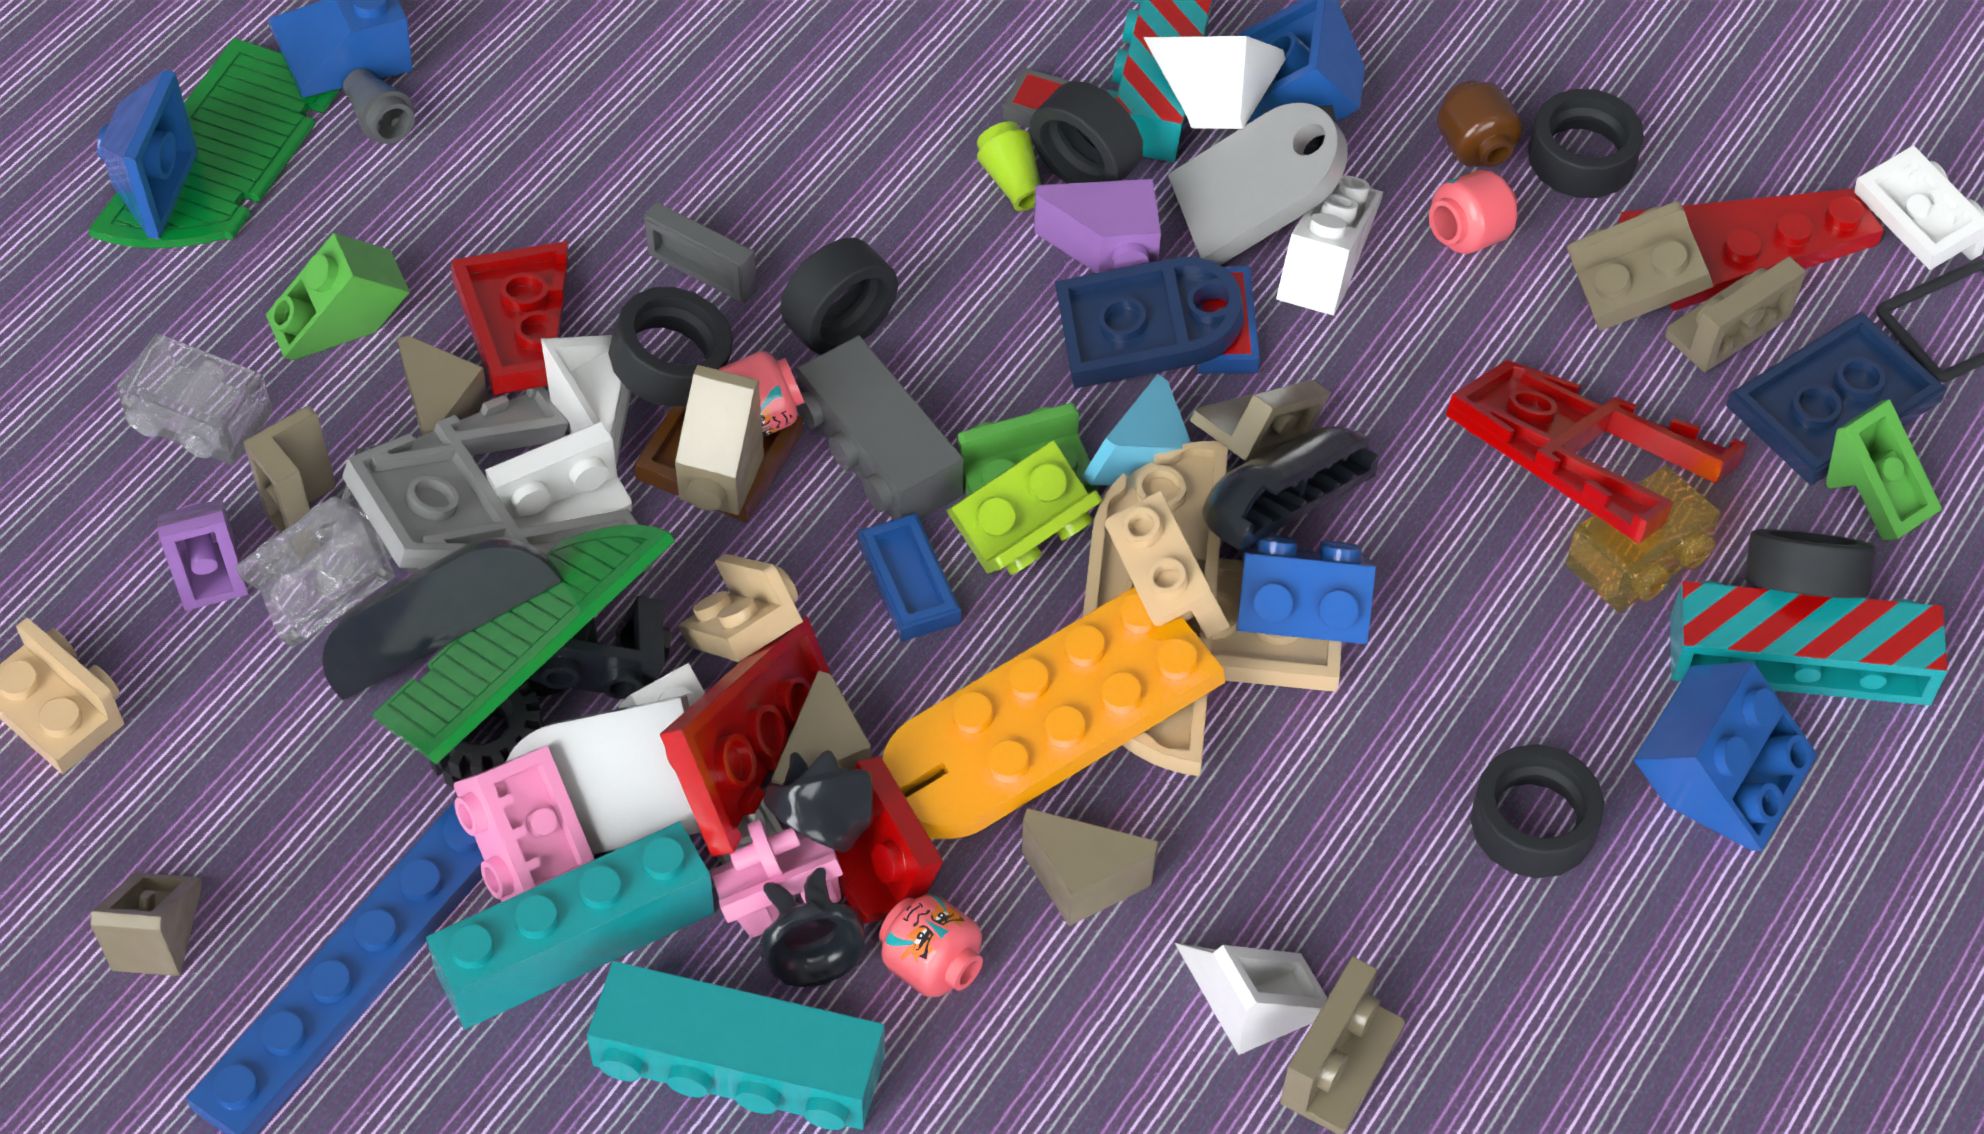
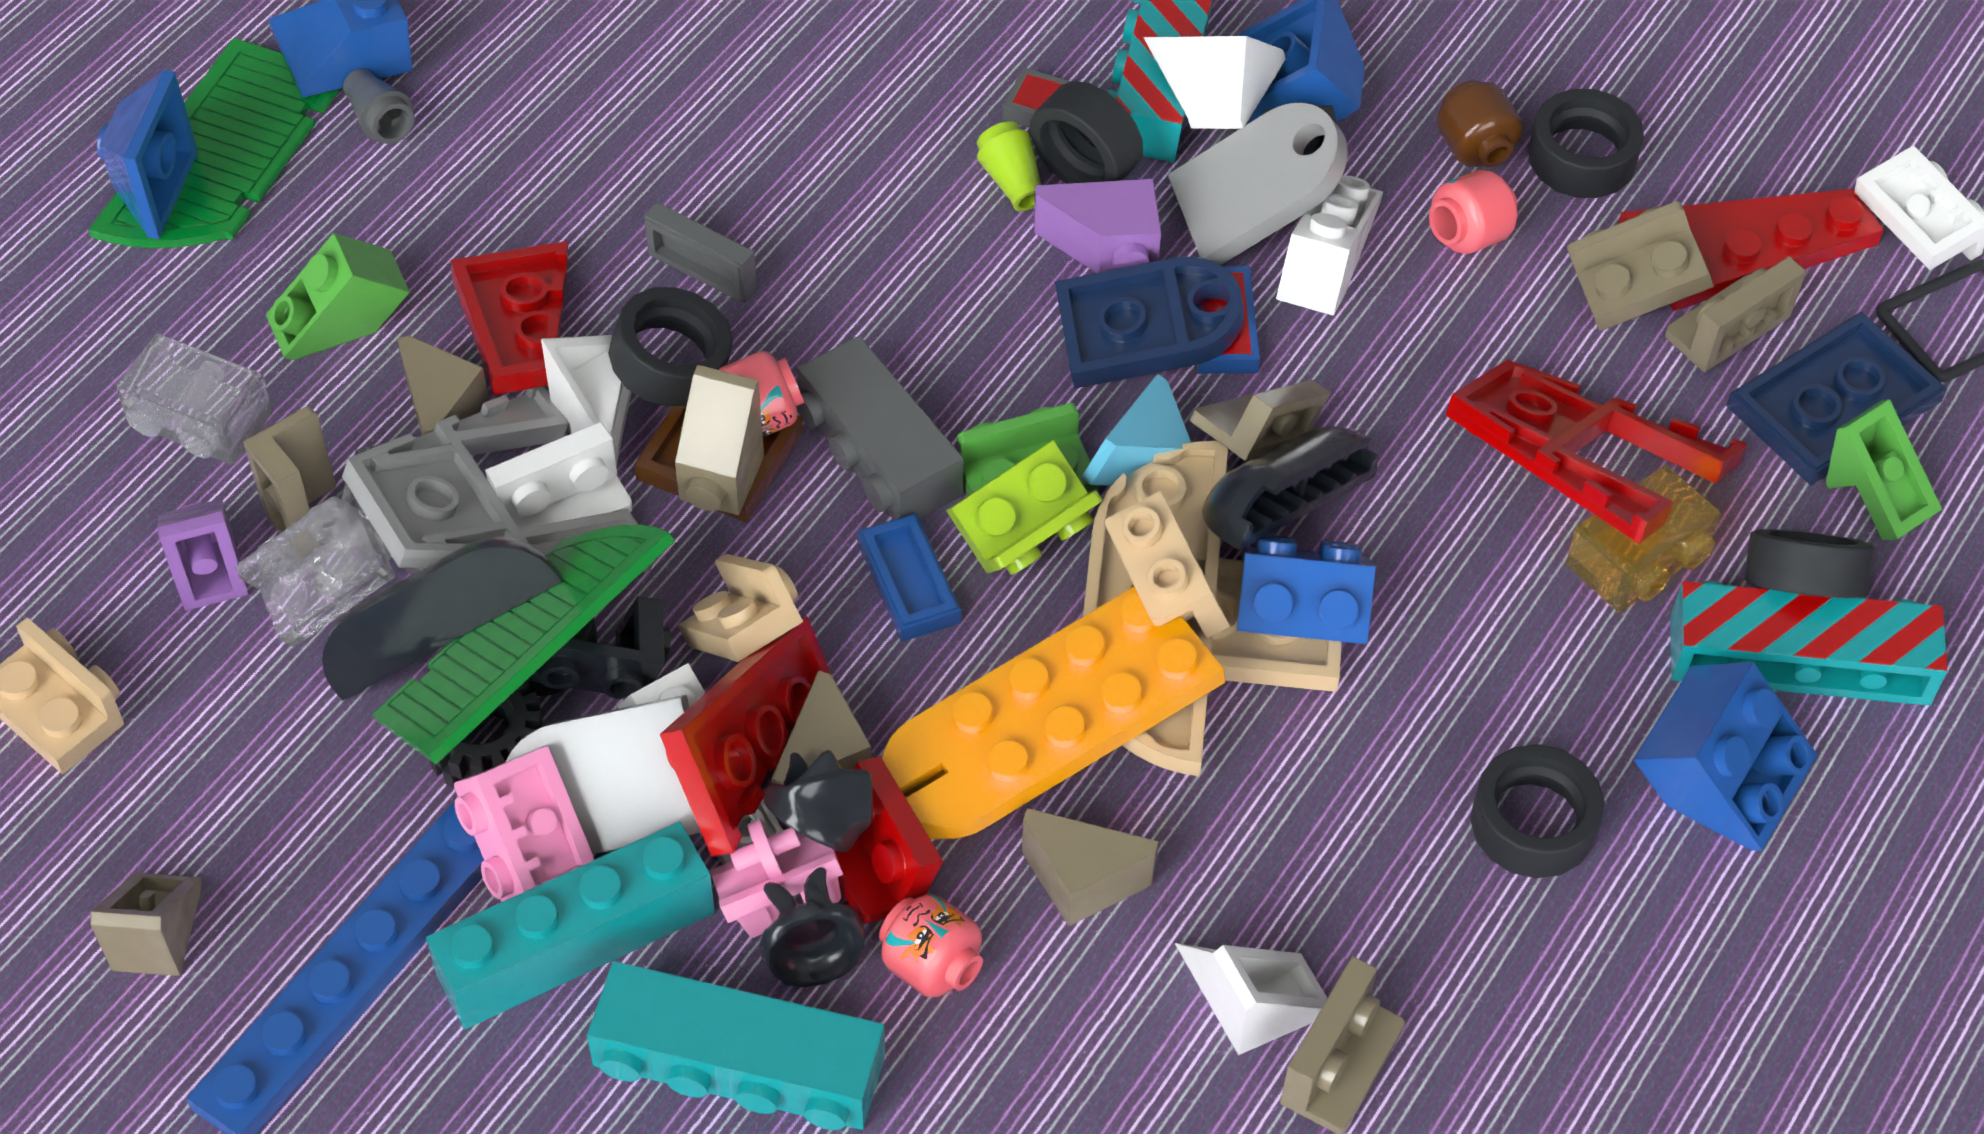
black tyre [780,238,899,355] -> none

